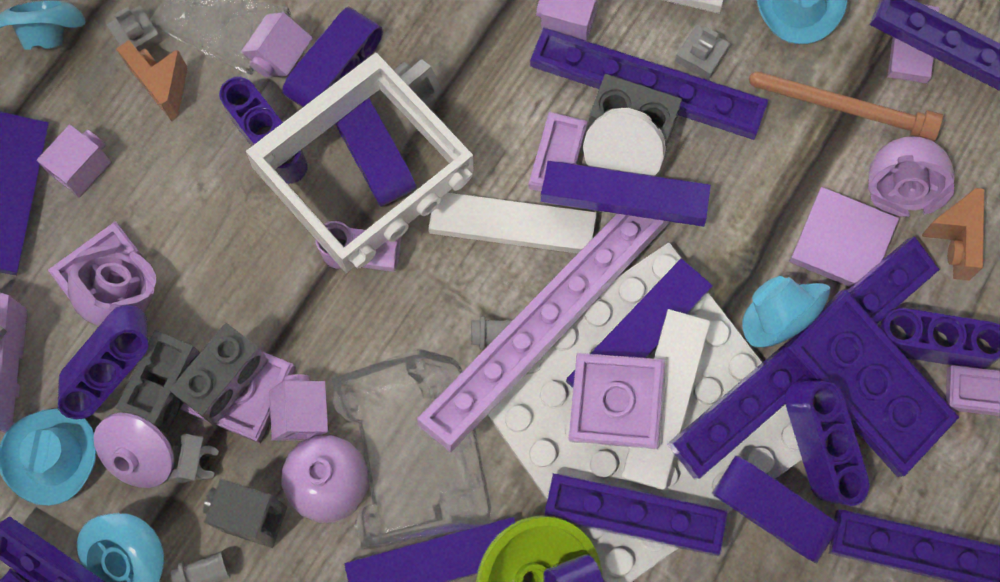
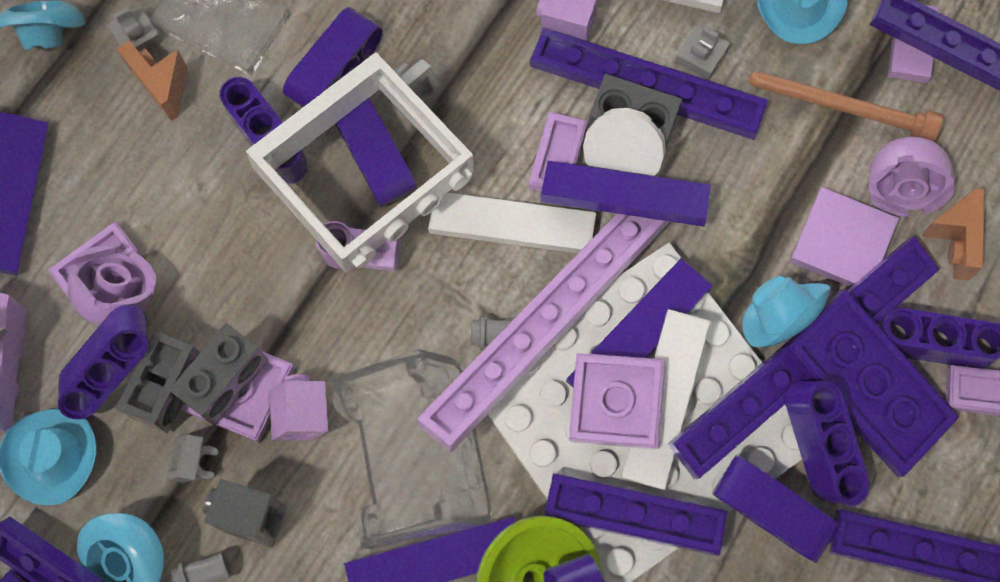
lavender brick [37,124,111,198] -> none
lavender dish [94,413,174,488] -> none
lavender brick [241,12,312,77] -> none
lavender cylinder [282,435,369,523] -> none

